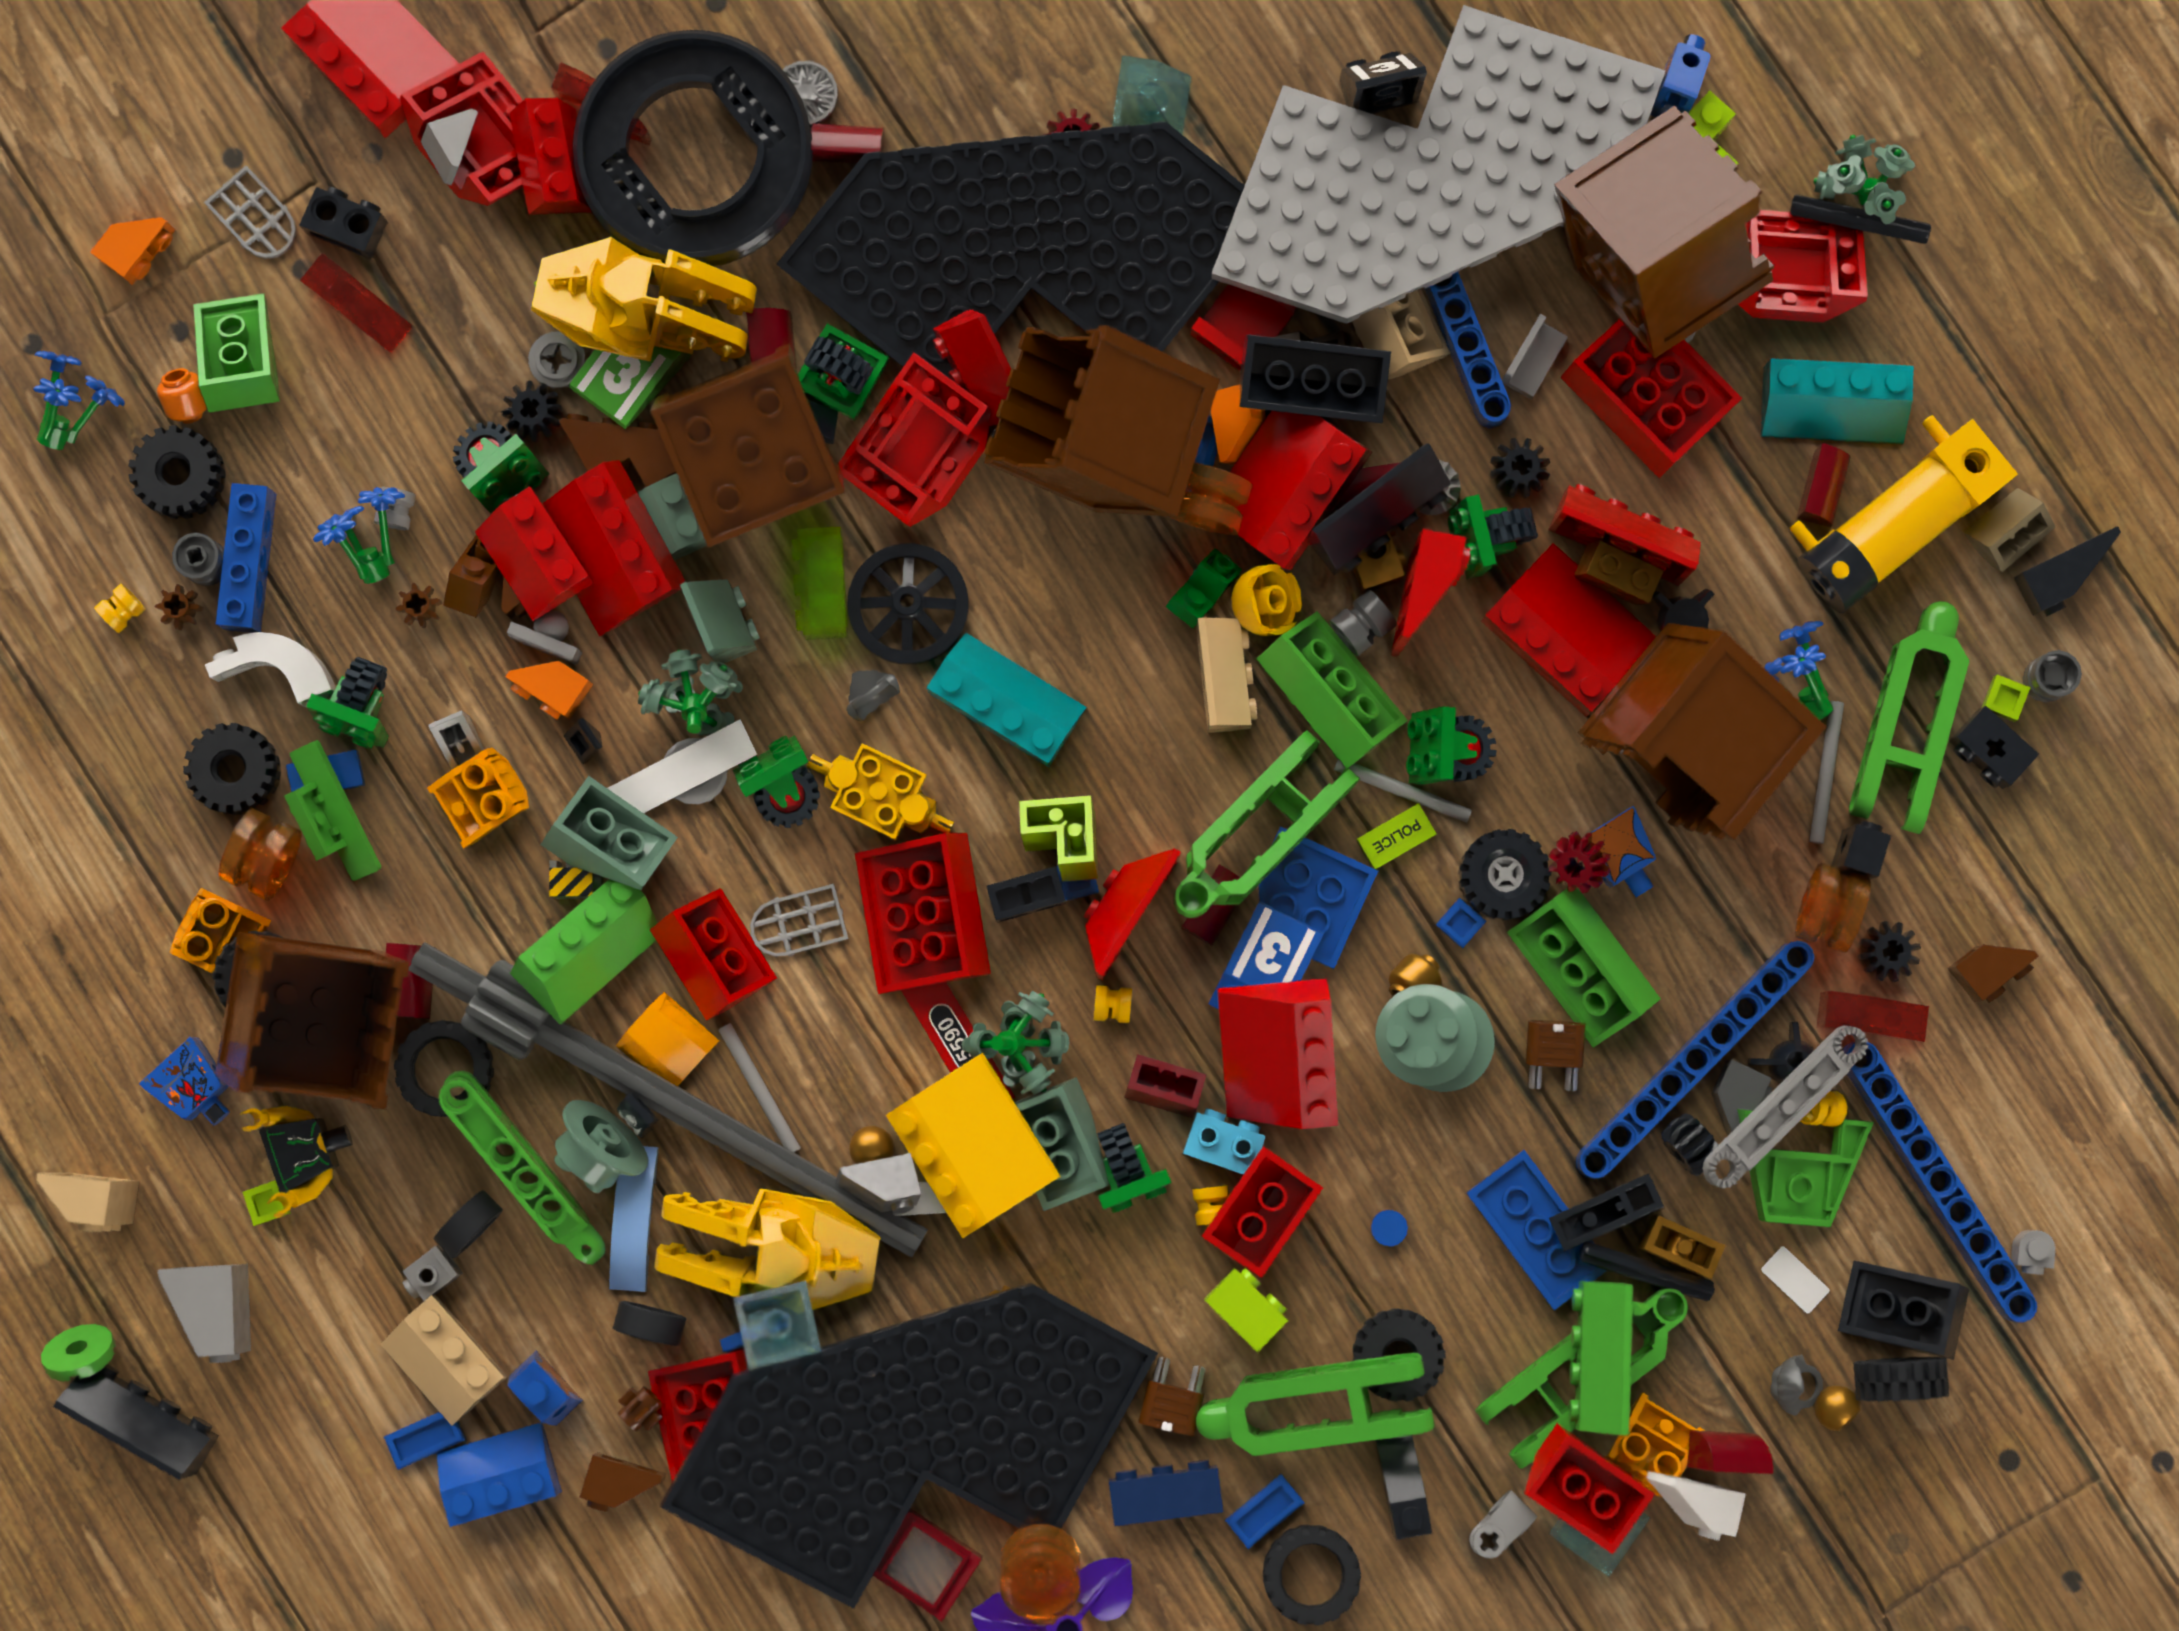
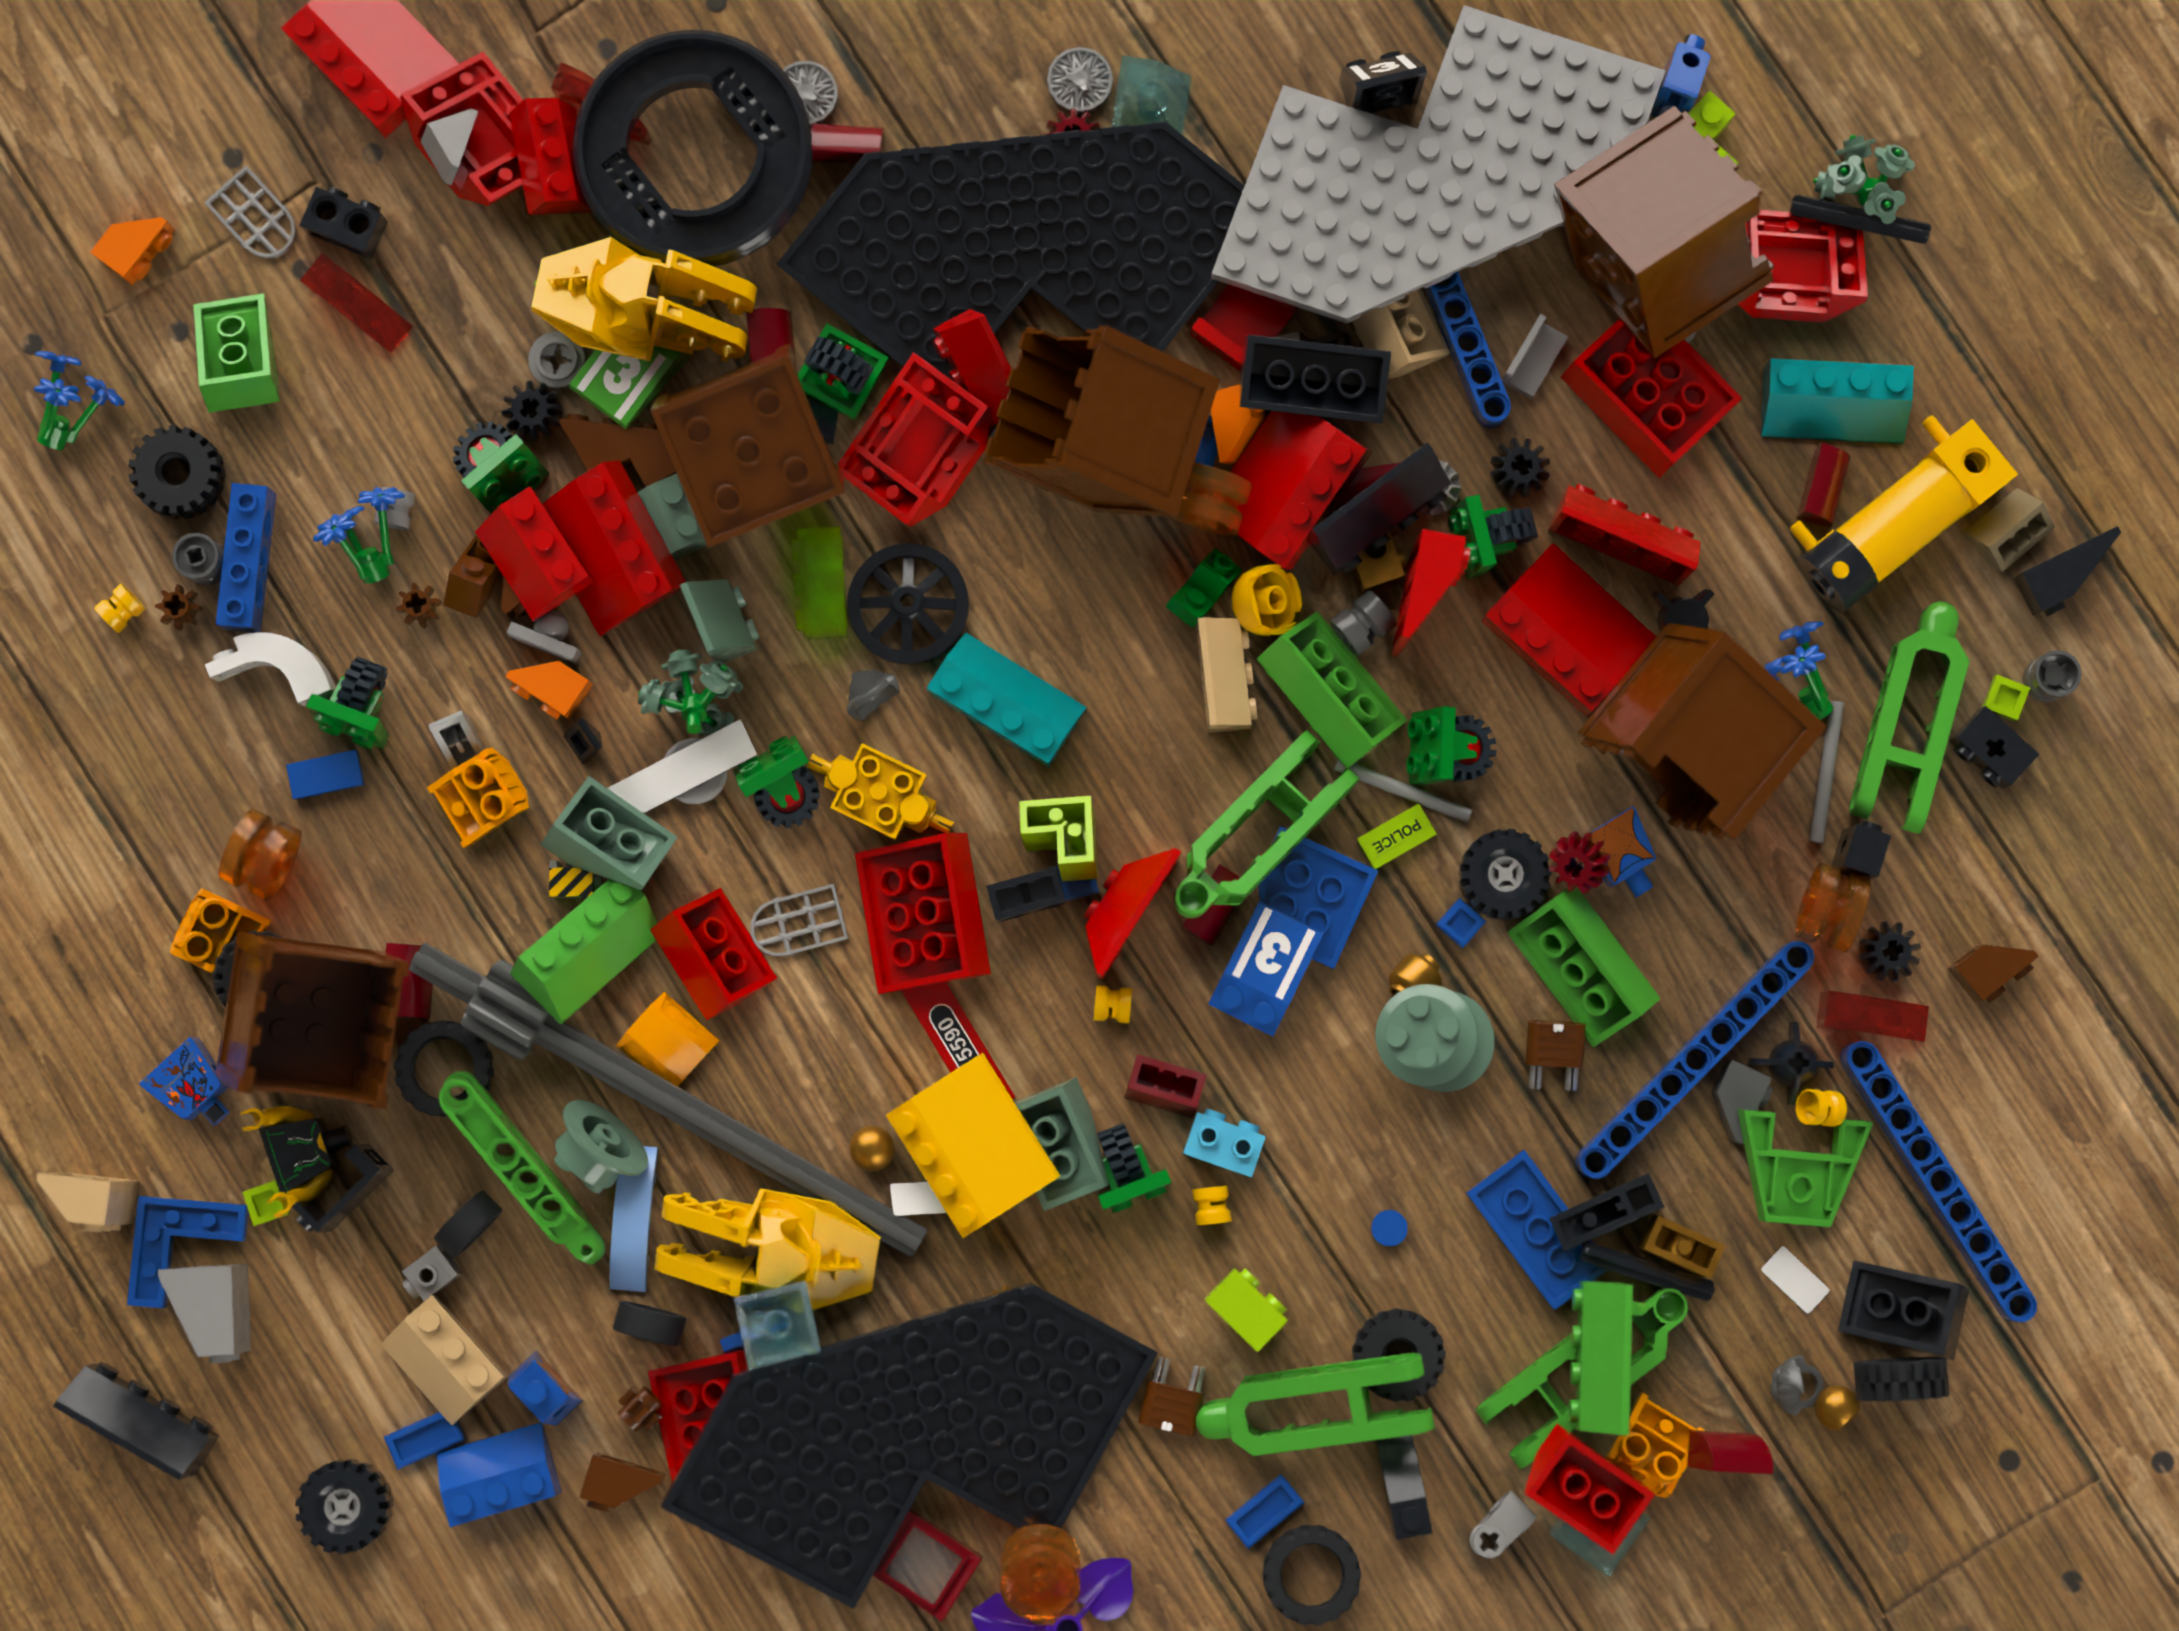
bright green tile [41,1324,116,1382] -> none
orange head [157,368,207,424] -> none
black tyre [183,723,281,815] -> none
bright green bracket [284,740,381,881] -> none
black slope [617,1093,659,1139] -> none
light grey piece [719,1023,801,1153] -> none
slope [836,1153,921,1214] -> none
sand green plant [962,991,1069,1095] -> none
dark blue brick [1109,1460,1223,1526] -> none
red slope [1201,1146,1323,1278] -> none
red slope [1217,978,1338,1129] -> none
pearl gold brick [1574,540,1664,606] -> none
white slope [1647,1471,1746,1540] -> none
black gear [1661,1113,1719,1176] -> none
light grey plate [1703,1026,1868,1188] -> none
light grey plate [2011,1230,2055,1275] -> none
none -> blue plate [127,1196,249,1308]
none -> black panel [292,1144,394,1233]
none -> black wheel [295,1459,393,1554]
none -> light grey wheel [1047,47,1113,113]

